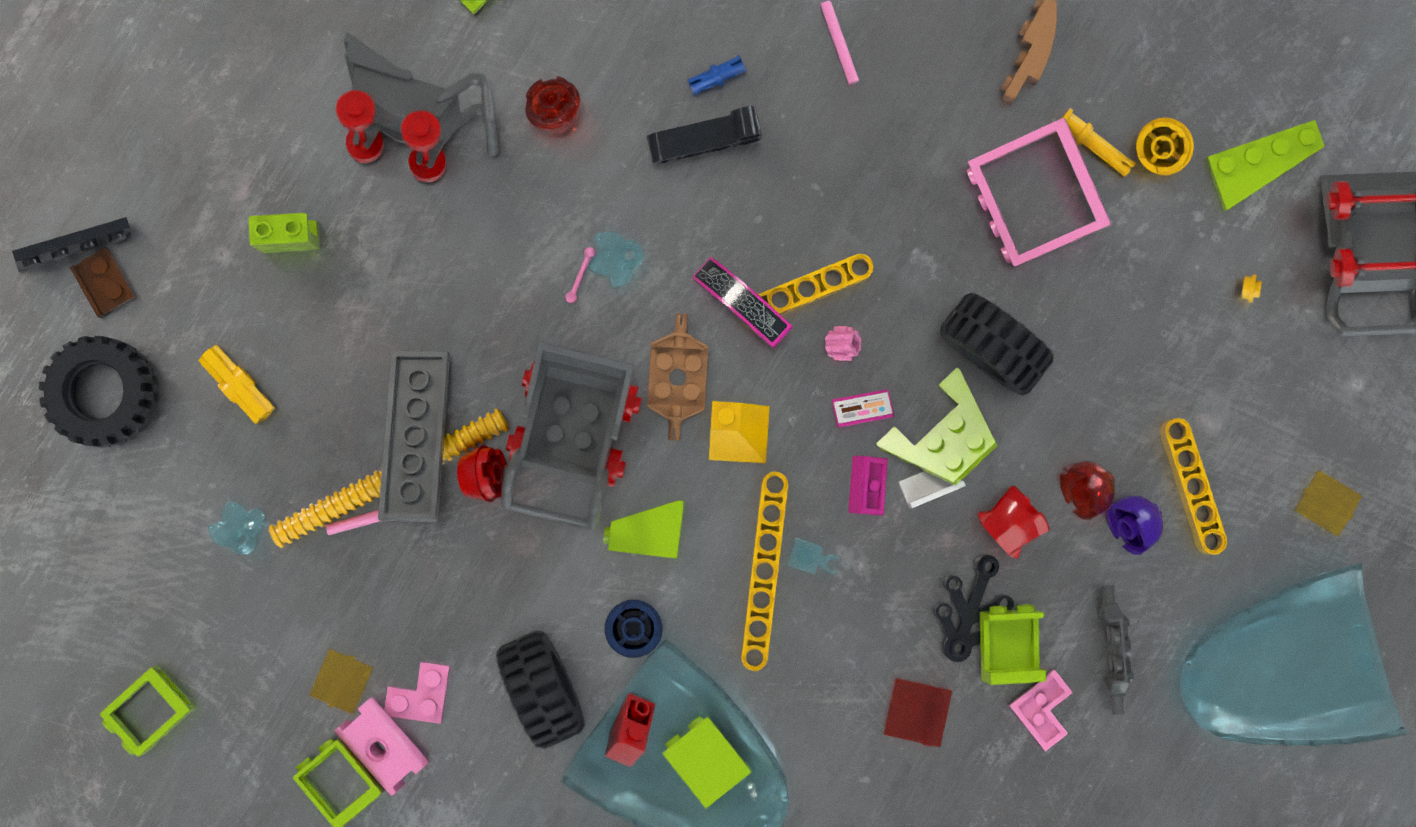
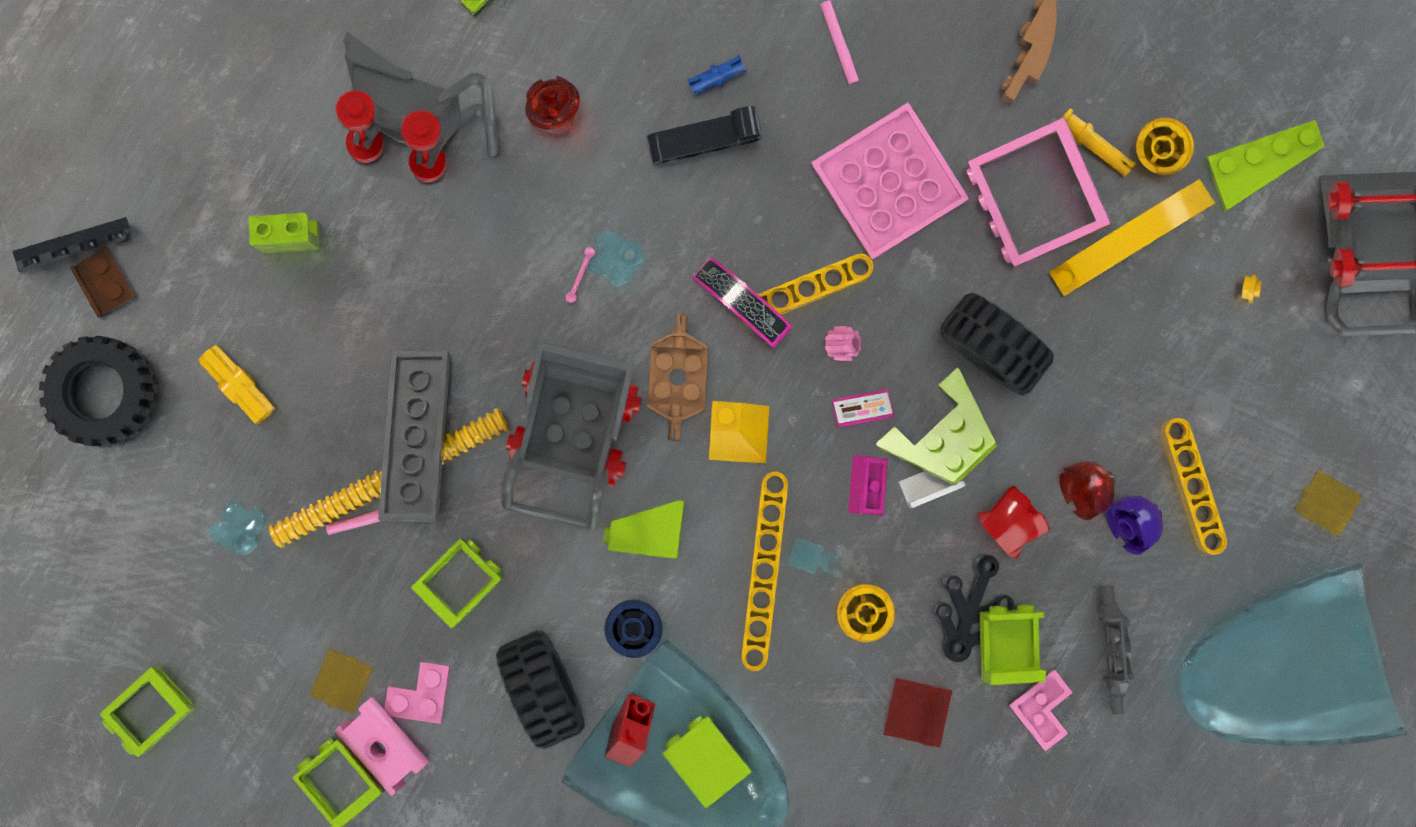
red cone [457,445,507,502] -> none
none -> lime window [411,538,504,629]
none -> bright pink plate [811,102,969,260]
none -> yellow cone [837,584,895,642]
none -> yellow arch [1049,179,1215,296]

